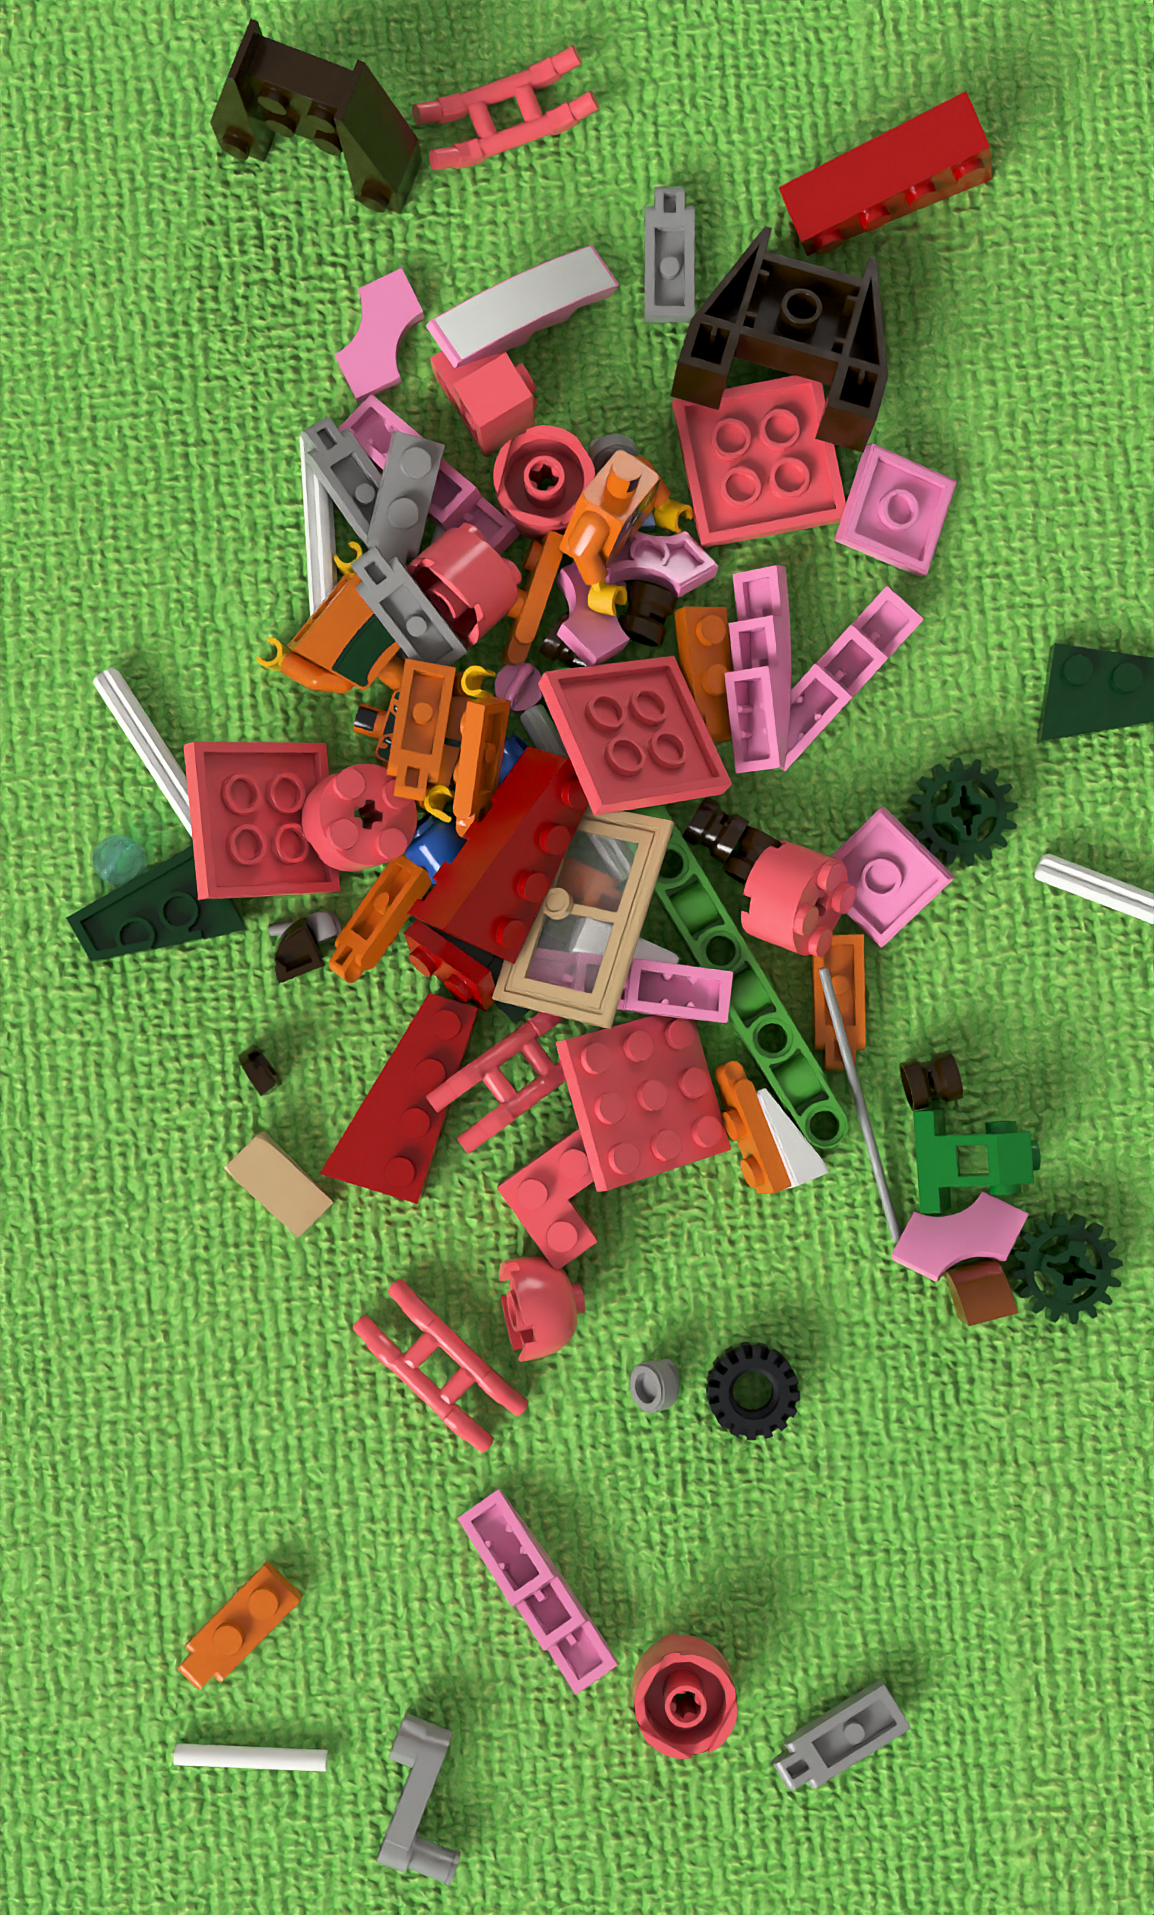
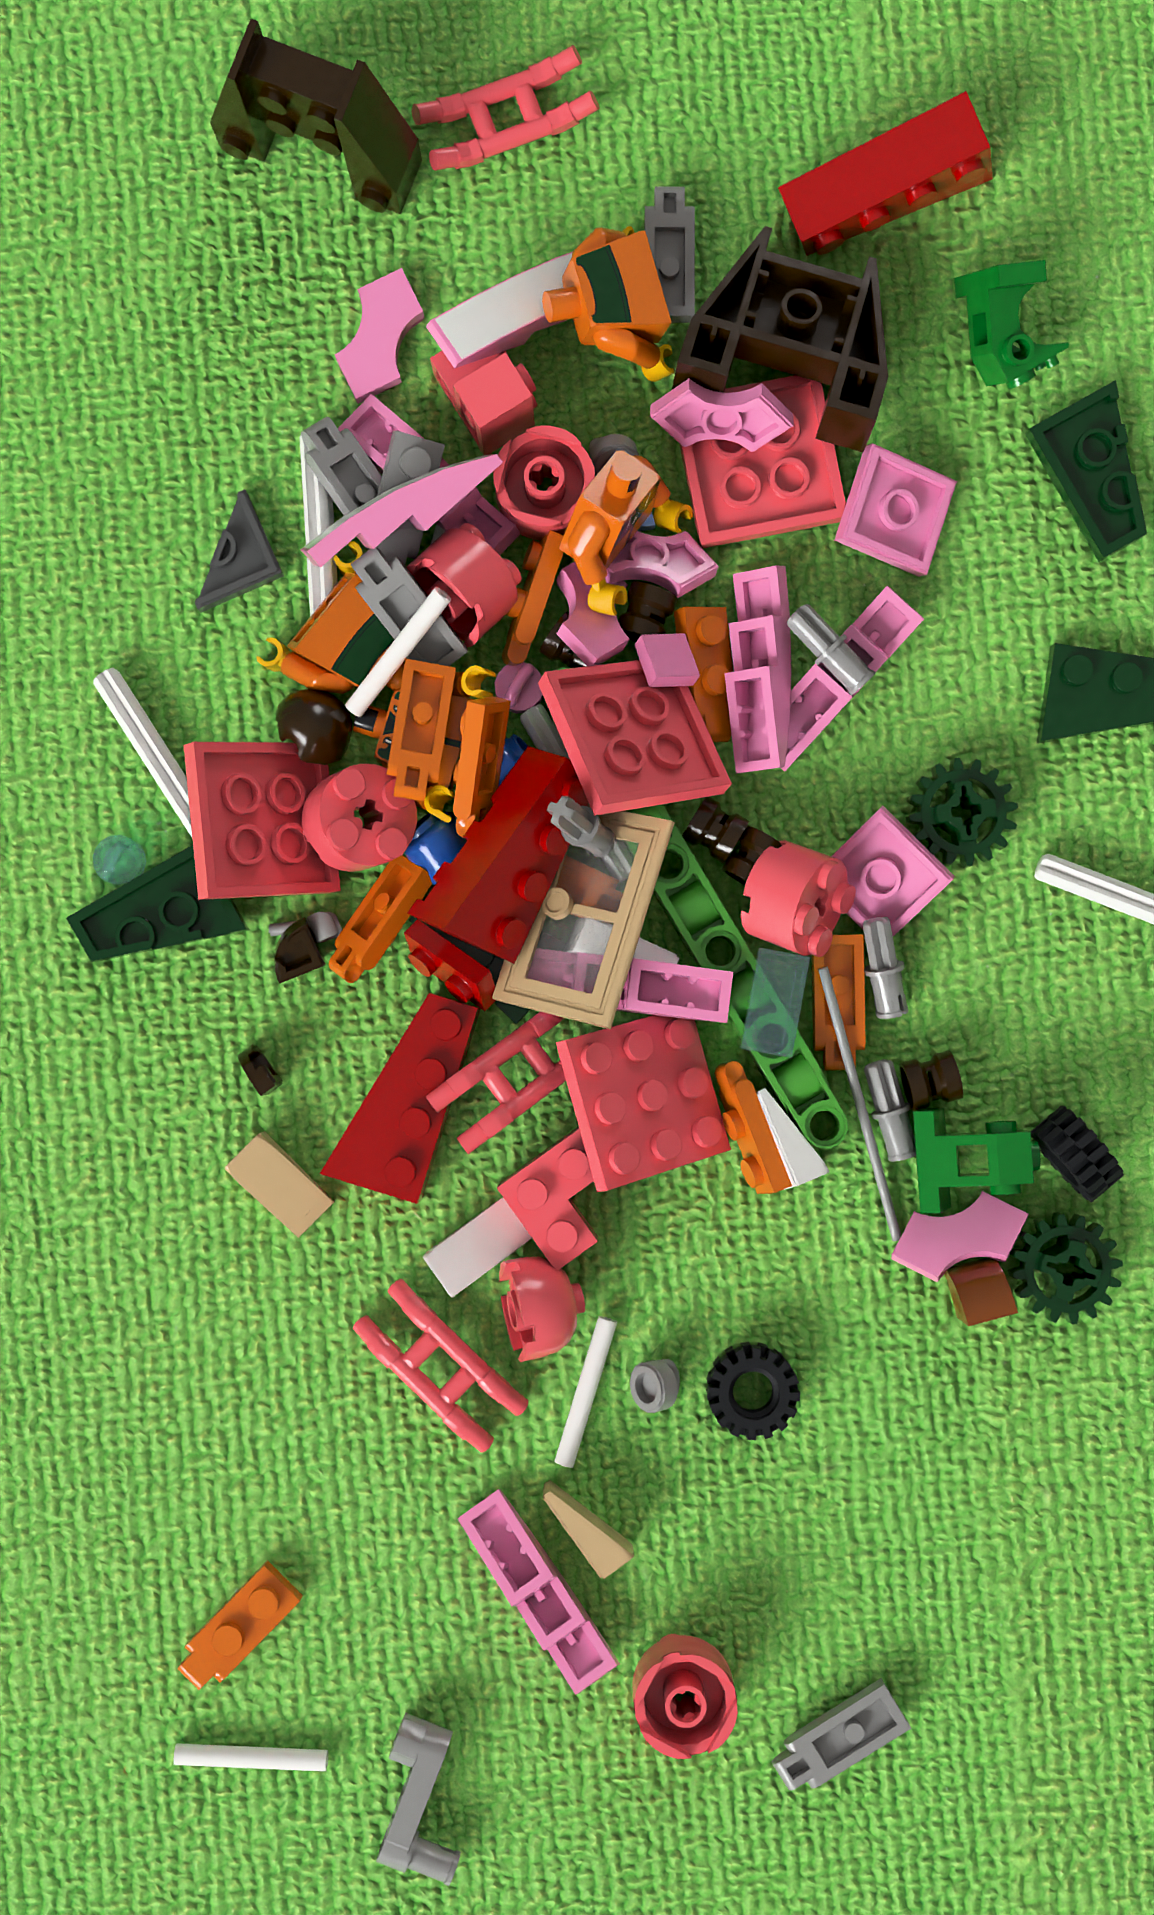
none -> dark grey tile [195,489,284,613]
none -> dark brown hair [275,689,352,765]
none -> bright pink slope [300,454,503,567]
none -> white piece [345,587,451,717]
none -> white slope [423,1197,532,1298]
none -> orange torso [542,226,675,382]
none -> tan slope [543,1480,634,1579]
none -> light grey axle [547,796,615,858]
none -> white piece [554,1316,617,1468]
none -> bright pink tile [634,634,700,687]
none -> bright pink tile [650,378,794,452]
none -> clear light blue tile [740,948,810,1058]
none -> light grey axle [787,604,876,696]
none -> light grey axle [863,917,909,1019]
none -> light grey axle [864,1059,916,1162]
none -> green tile [954,260,1069,389]
none -> dark green wing [1025,380,1147,562]
none -> black tyre [1030,1105,1124,1202]

